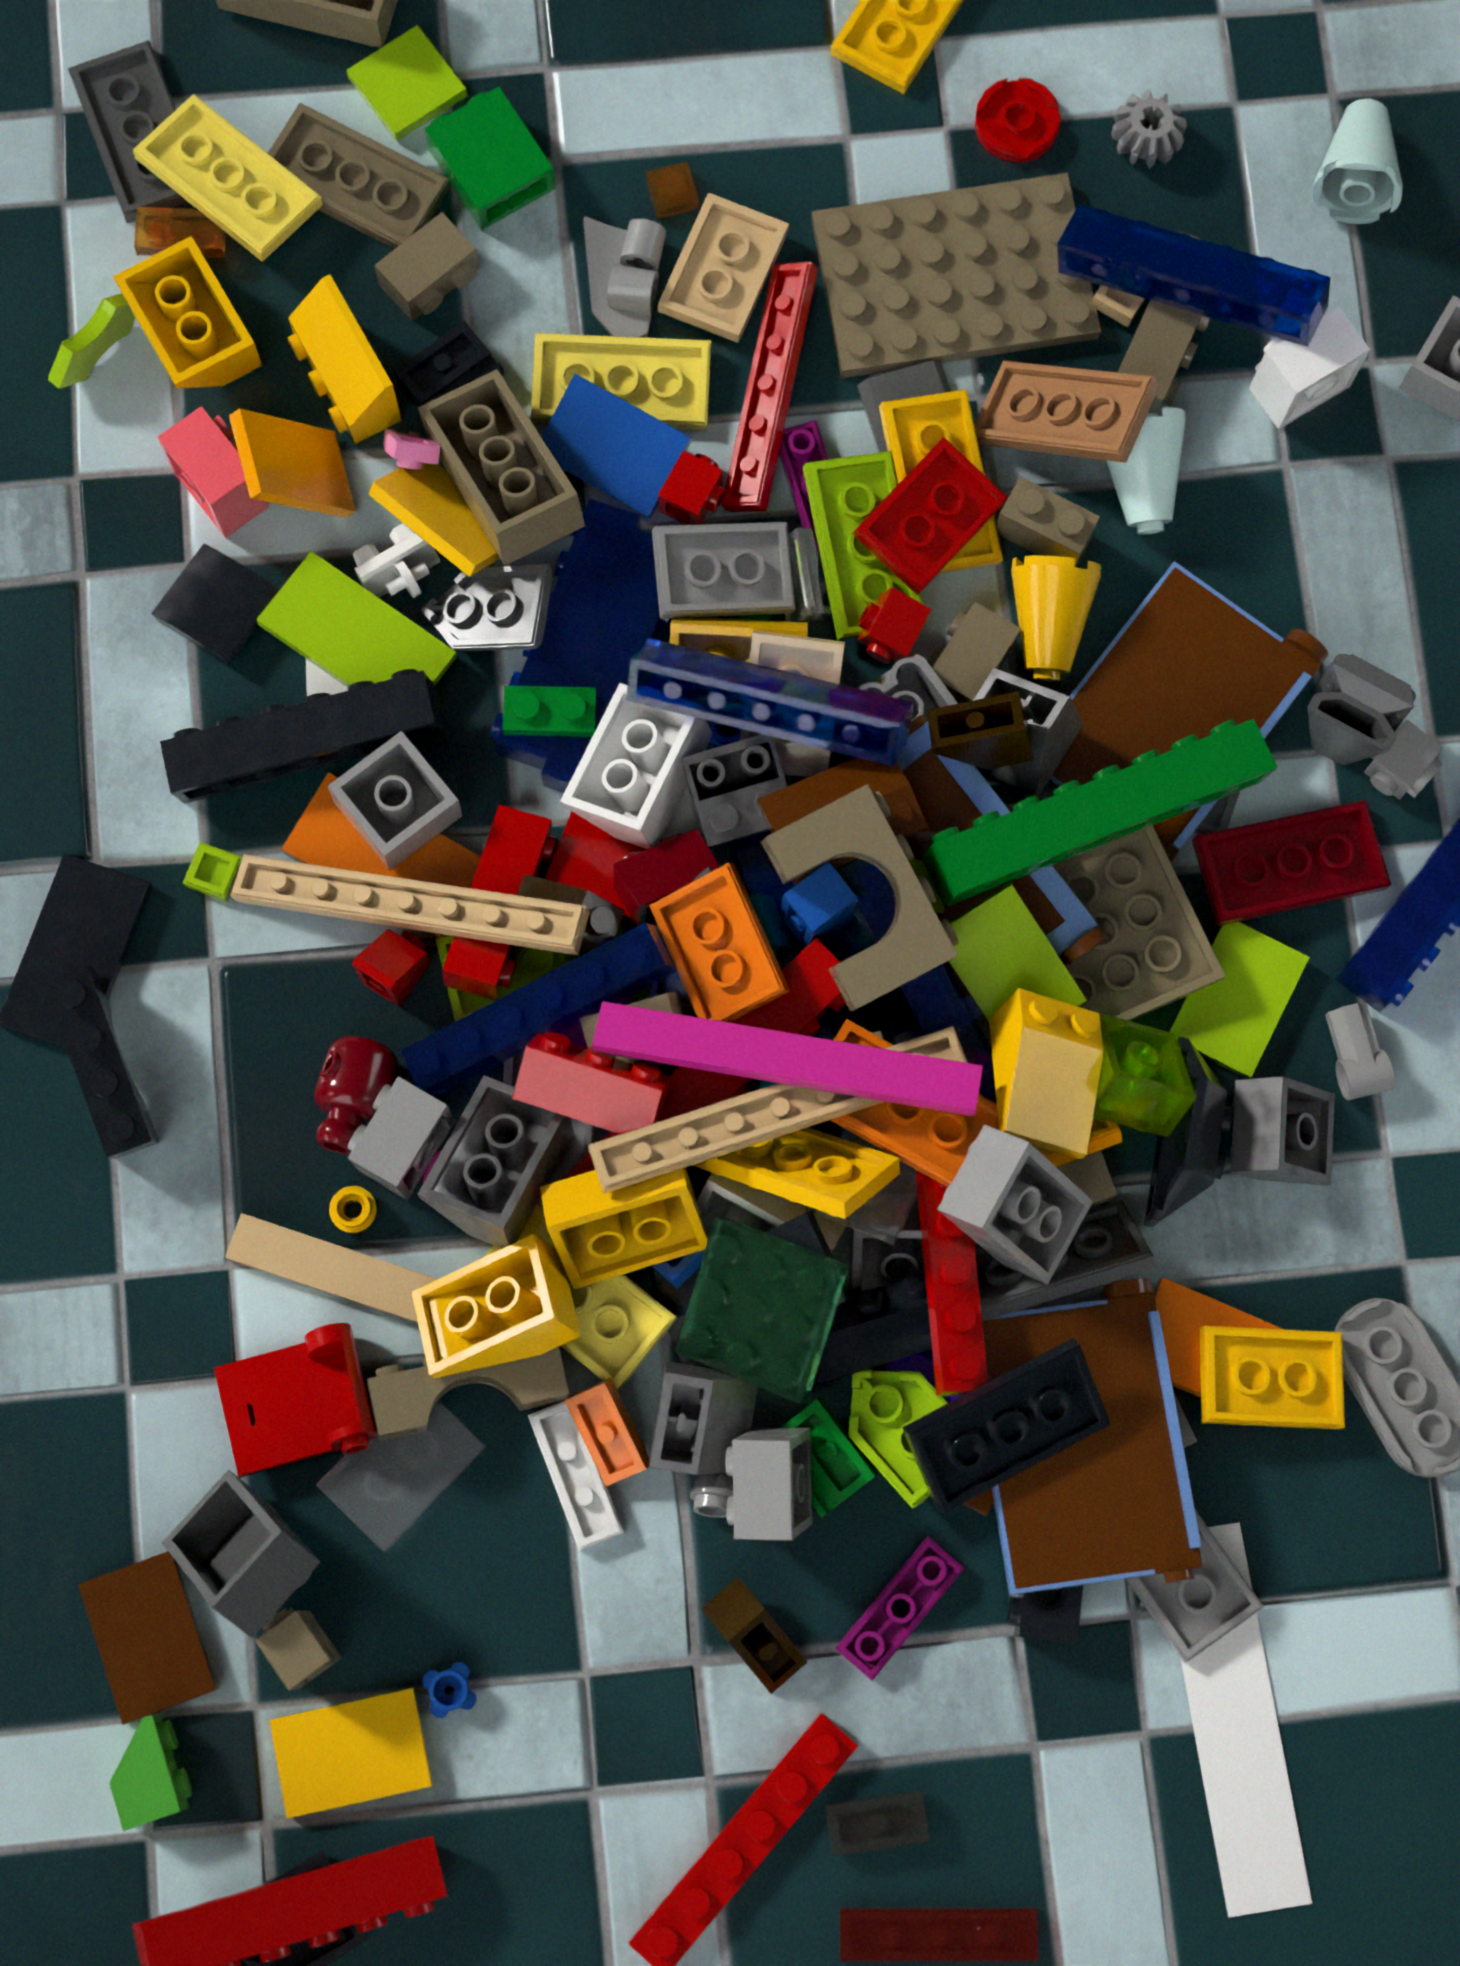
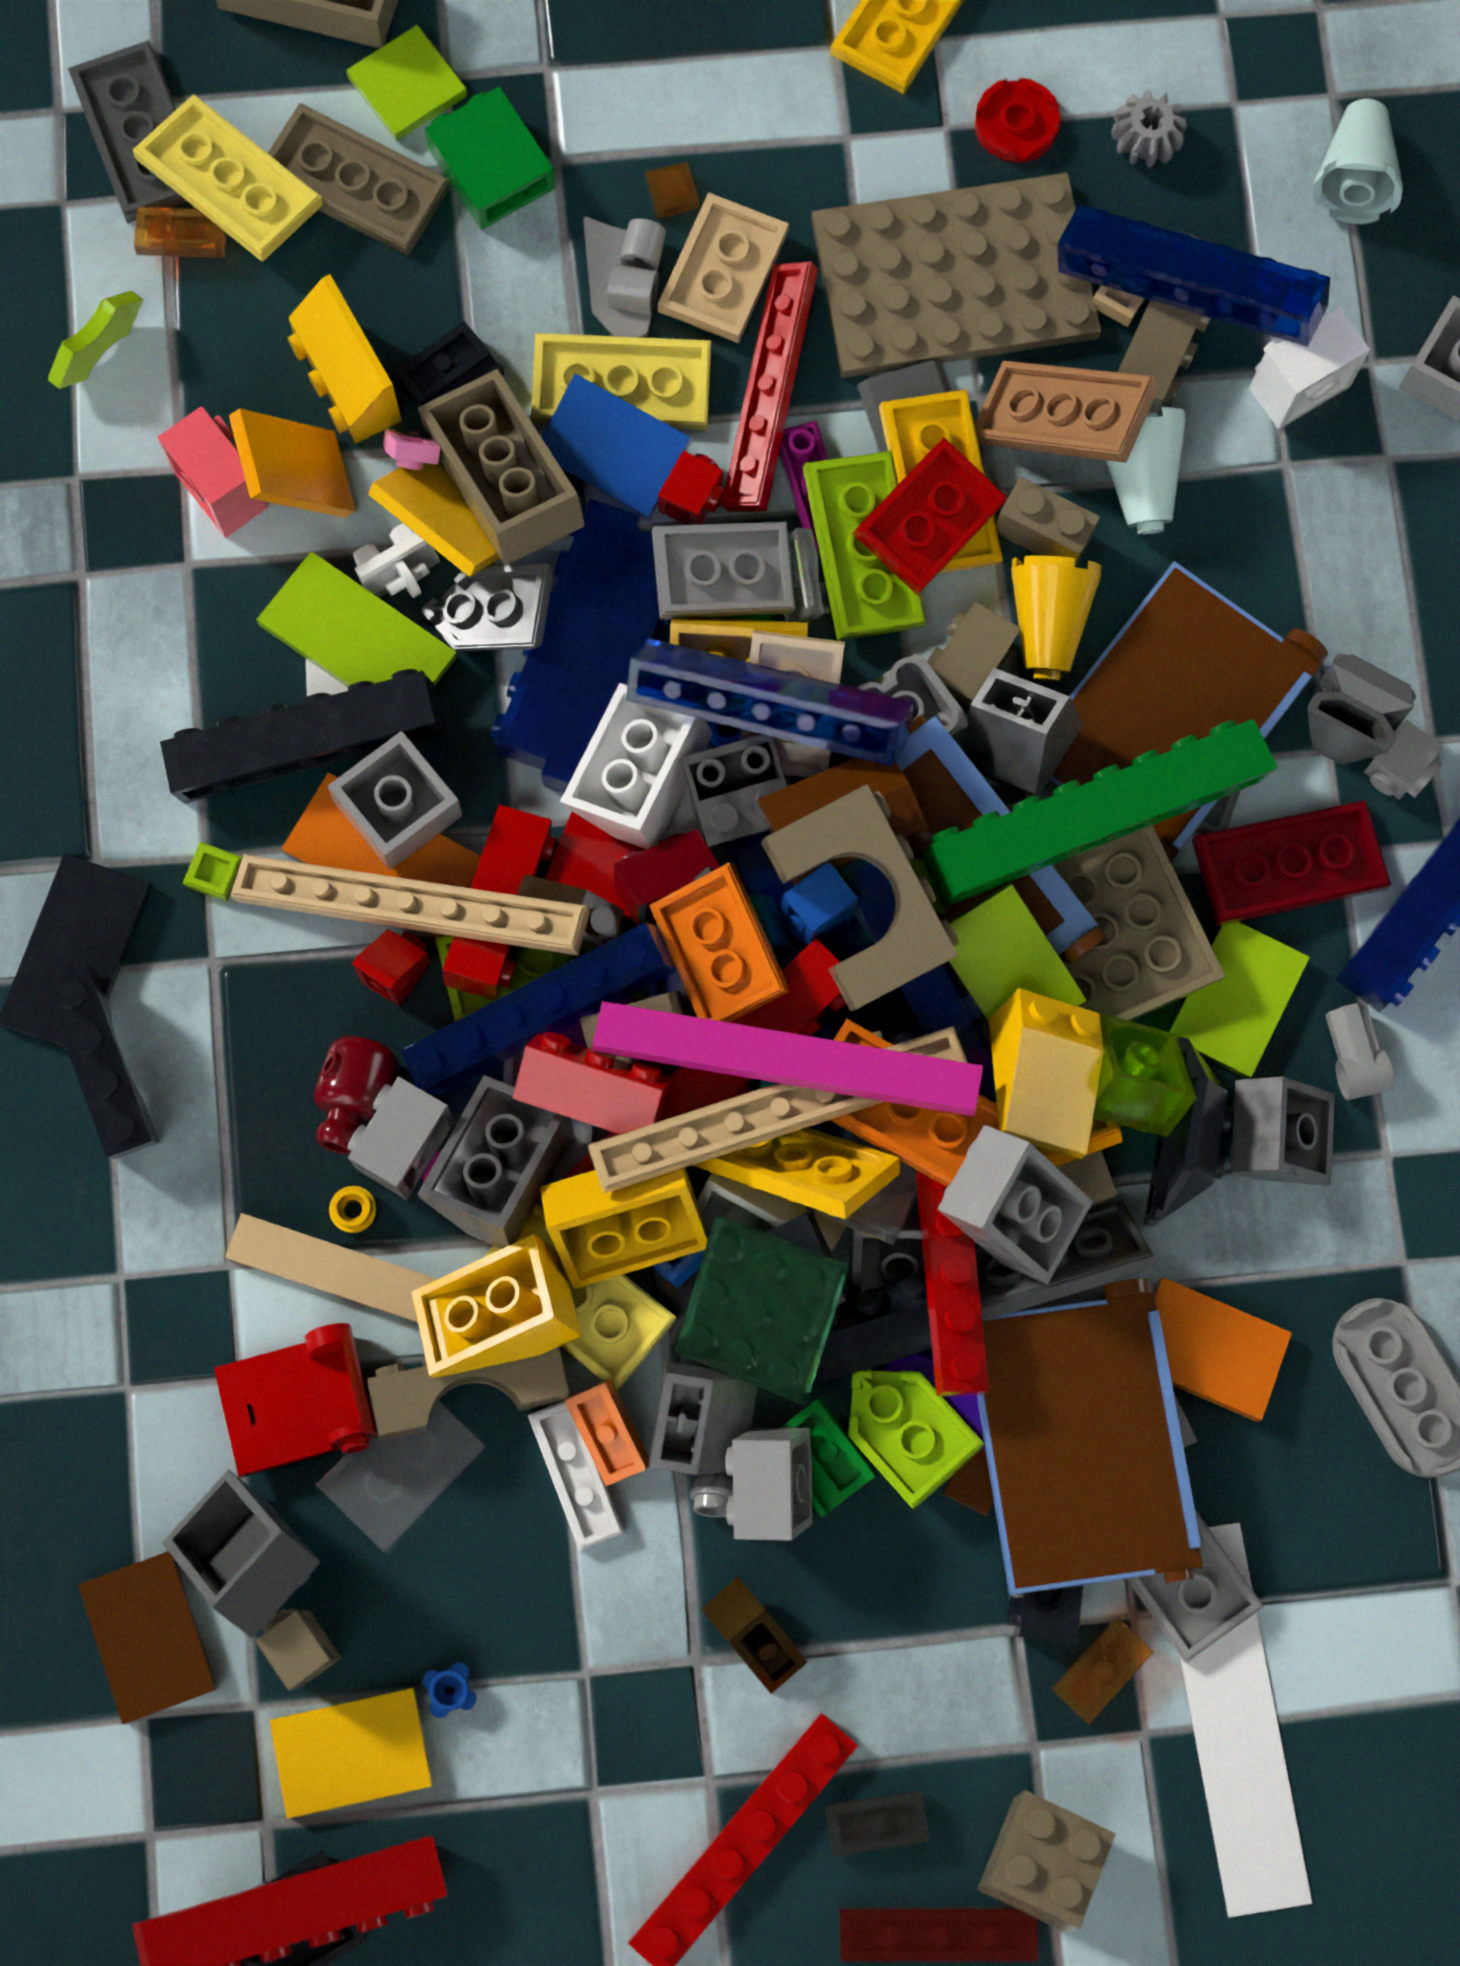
bright green slope [109,1713,192,1831] -> none
yellow slope [113,236,262,388] -> none
black slope [151,543,279,665] -> none
dark tan brick [374,212,479,322] -> none
green plate [503,686,597,737] -> none
magenta tile [834,1536,964,1681] -> none
red brick [857,587,931,664] -> none
black tile [902,1338,1111,1514] -> none
dark brown slope [927,691,1033,770] -> none
yellow tile [1200,1326,1345,1429] -> none
none -> dark tan brick [977,1790,1116,1933]
none -> clear orange plate [1051,1617,1154,1724]

